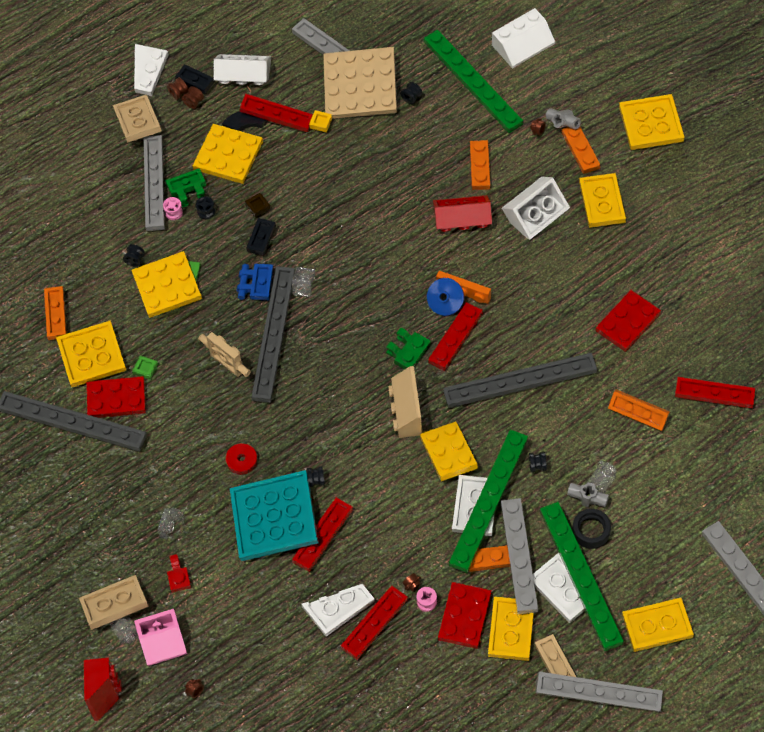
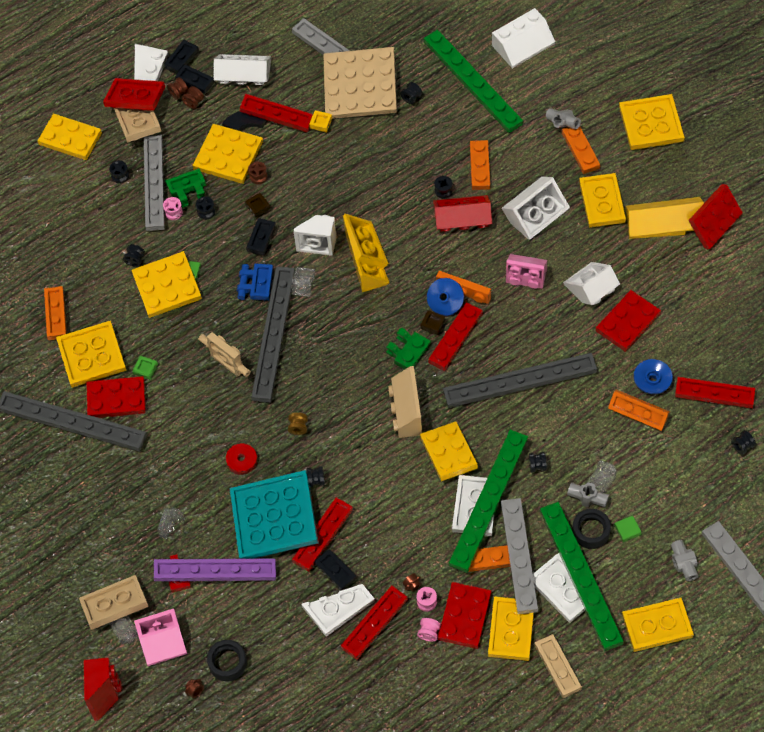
copper plate [530,118,546,135] -> none
light grey plate [535,672,663,712] -> none
none -> yellow plate [38,113,102,161]
none -> red plate [103,78,166,111]
none -> black wheel [109,160,129,183]
none -> medium lavender plate [154,559,276,581]
none -> black plate [164,40,199,74]
none -> black tyre [207,640,247,681]
none -> copper wheel [248,161,268,184]
none -> pearl gold wheel [288,412,308,435]
none -> white slope [294,215,337,256]
none -> black plate [314,549,357,591]
none -> yellow slope [343,214,390,292]
none -> bright pink wheel [417,618,441,642]
none -> dark brown plate [420,310,445,335]
none -> black wheel [434,176,453,199]
none -> bright pink slope [506,254,547,289]
none -> white slope [563,262,620,305]
none -> bright green tile [614,516,642,542]
none -> yellow slope [625,197,704,239]
none -> blue dish [634,359,673,394]
none -> light grey axle [671,540,698,581]
none -> red plate [688,184,743,249]
none -> black wheel [731,430,756,455]

